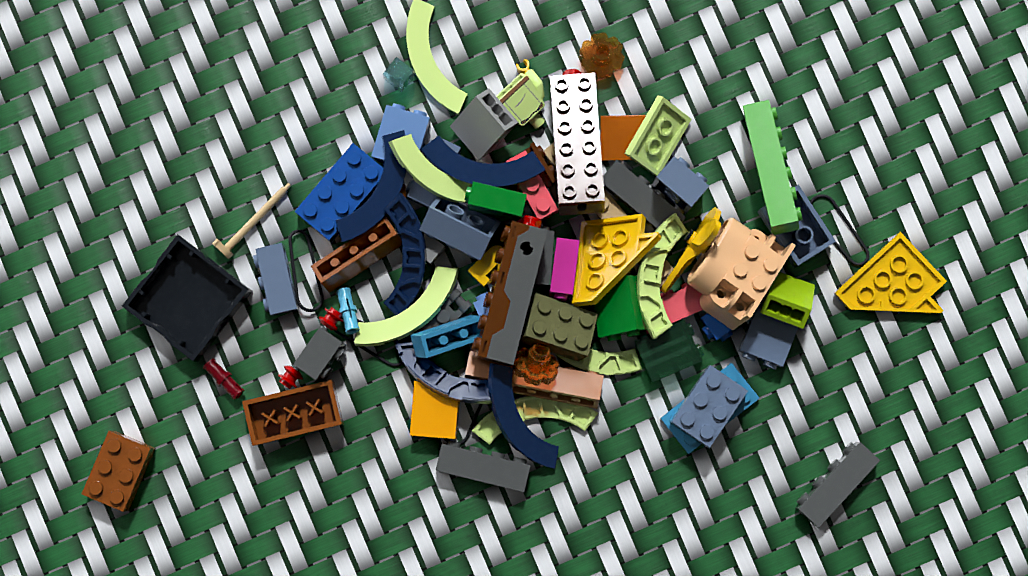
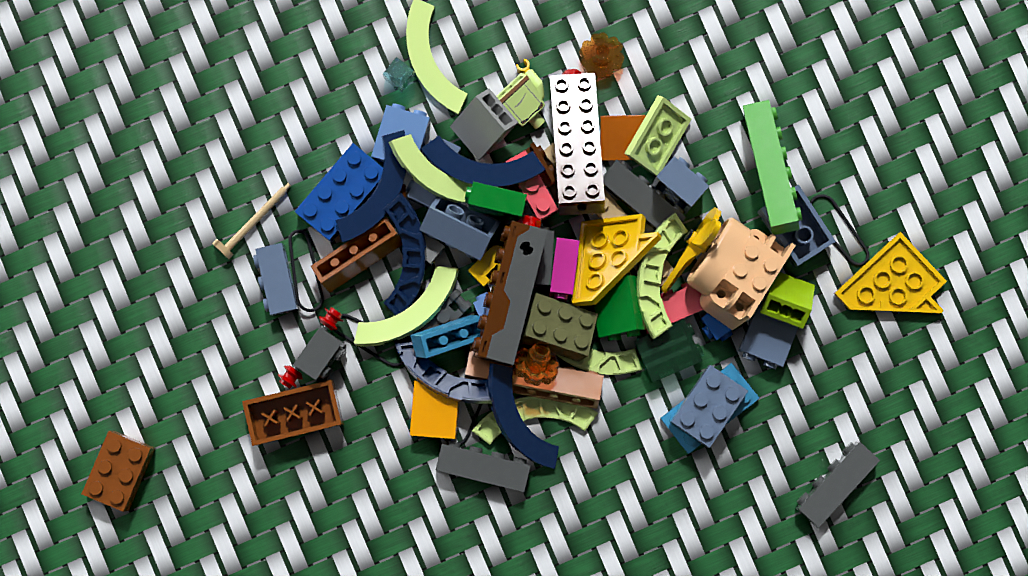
black tile [122,234,252,362] -> none
dark red pin [203,358,245,400] -> none
medium azure pin [336,287,360,334] -> none

